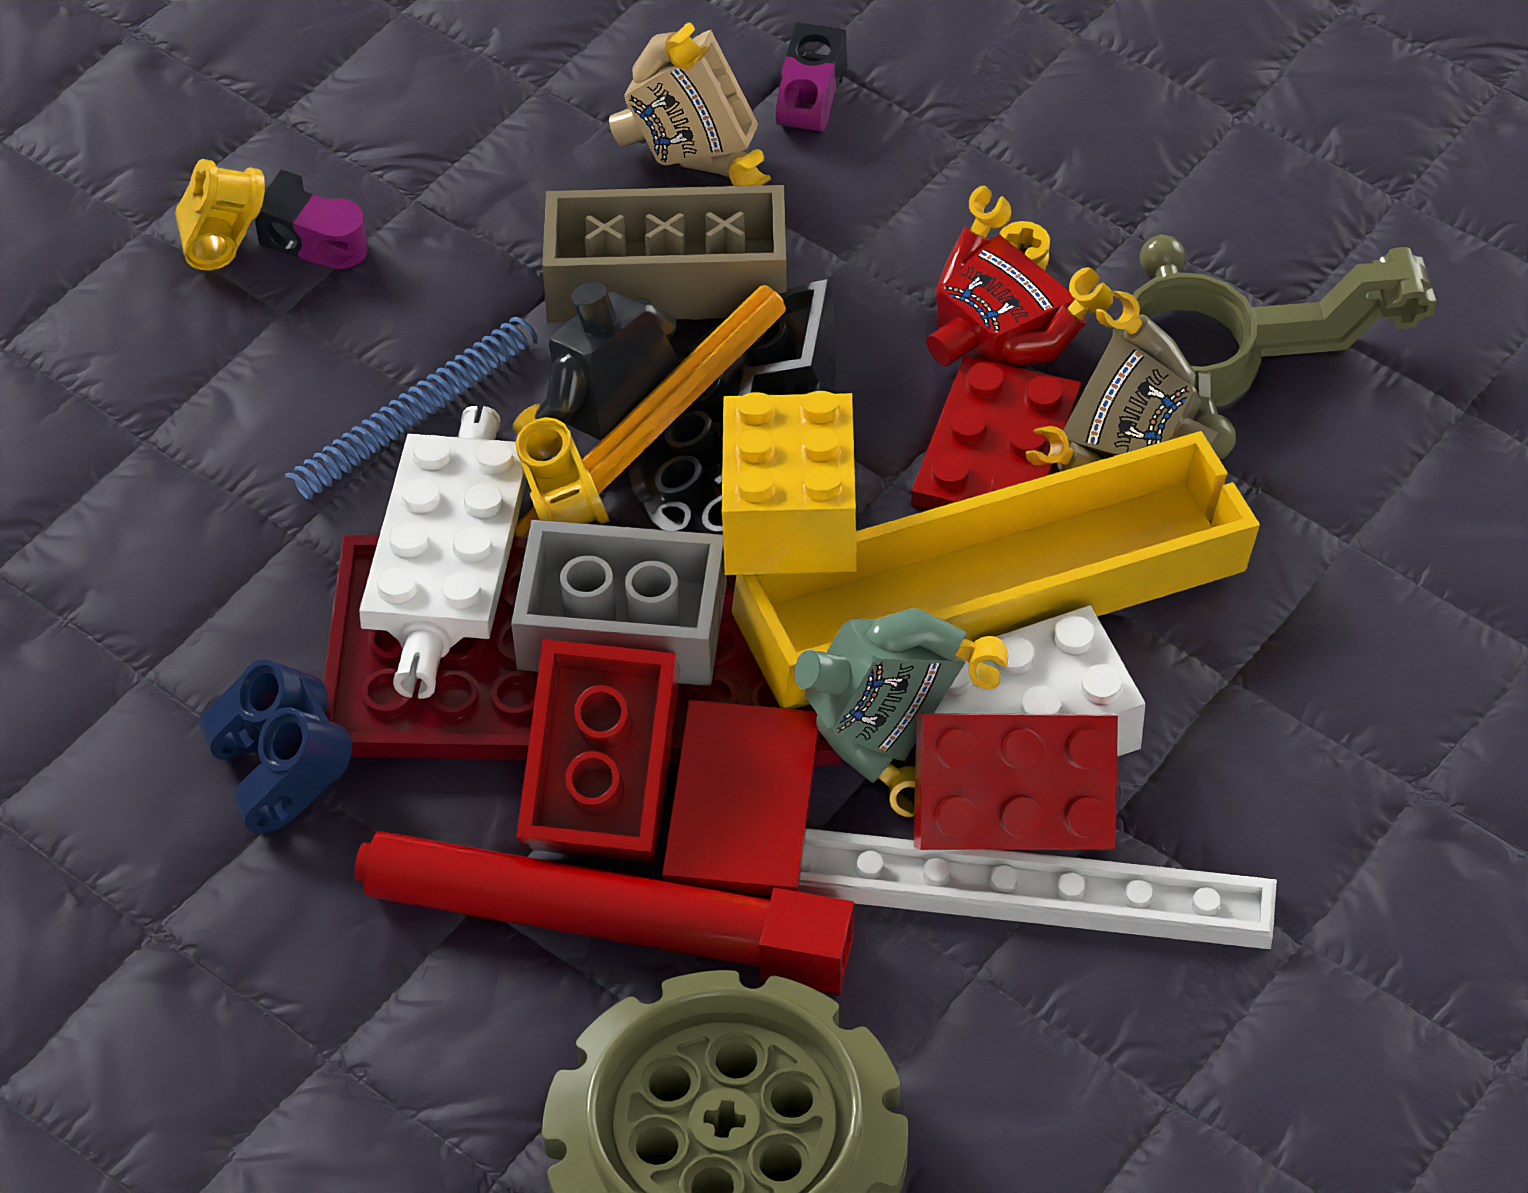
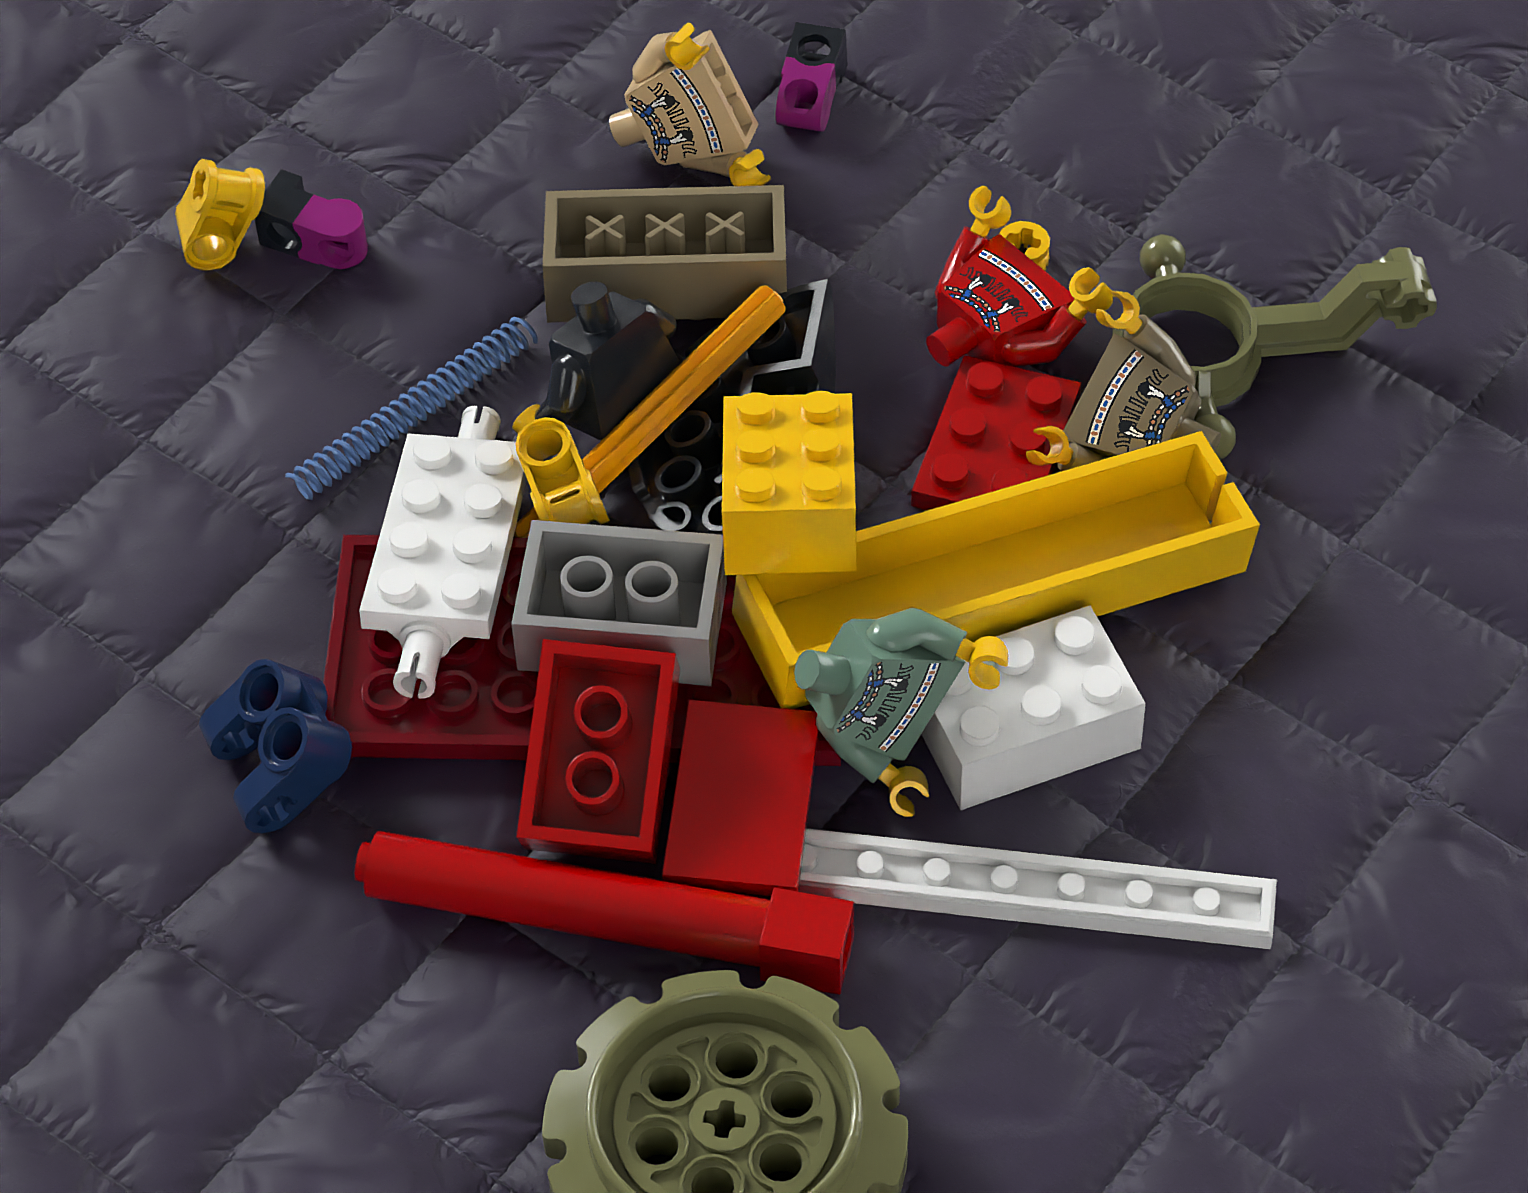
red plate [914,713,1118,850] -> none

